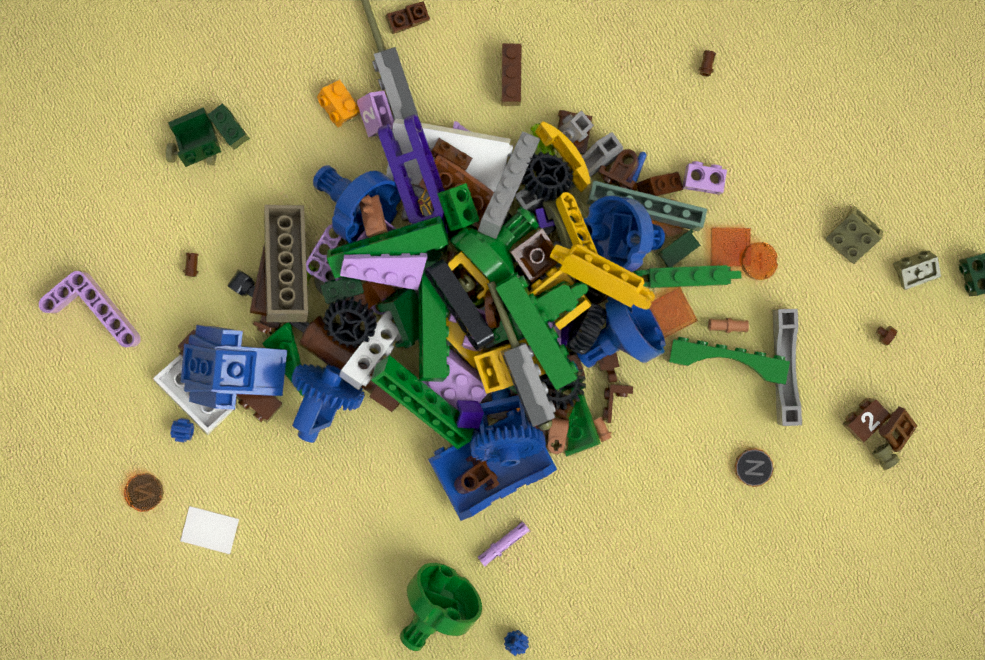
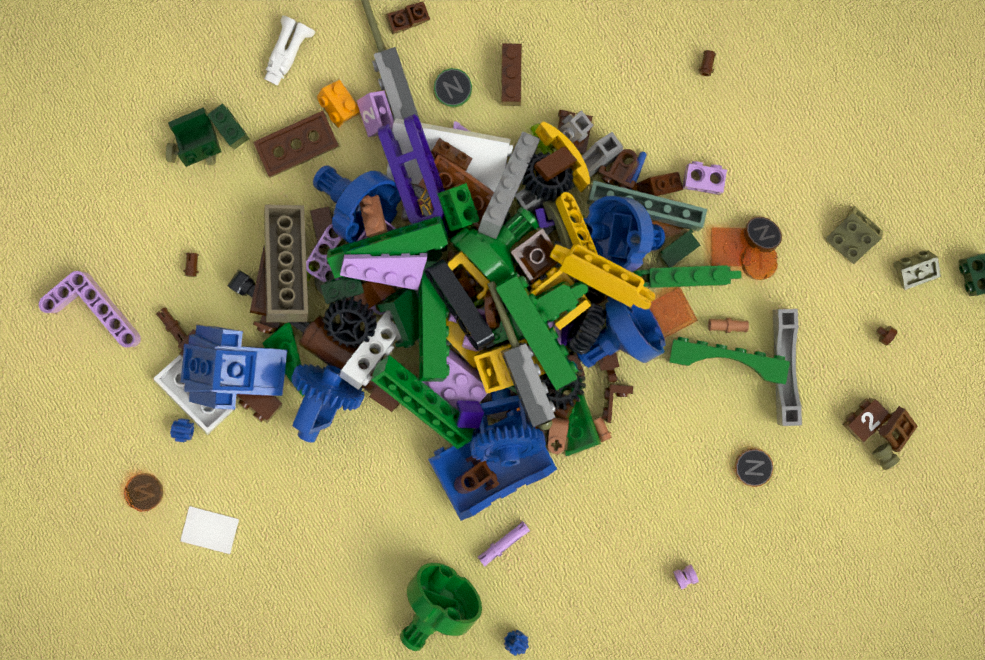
olive hinge [458,275,475,292] -> none
none -> reddish brown pin [156,307,187,344]
none -> reddish brown plate [253,111,340,178]
none -> white piece [264,15,315,86]
none -> reddish brown tile [310,206,337,248]
none -> black tile [434,68,472,107]
none -> reddish brown tile [534,146,577,182]
none -> lavender wheel [673,564,699,590]
none -> tile [744,217,782,253]

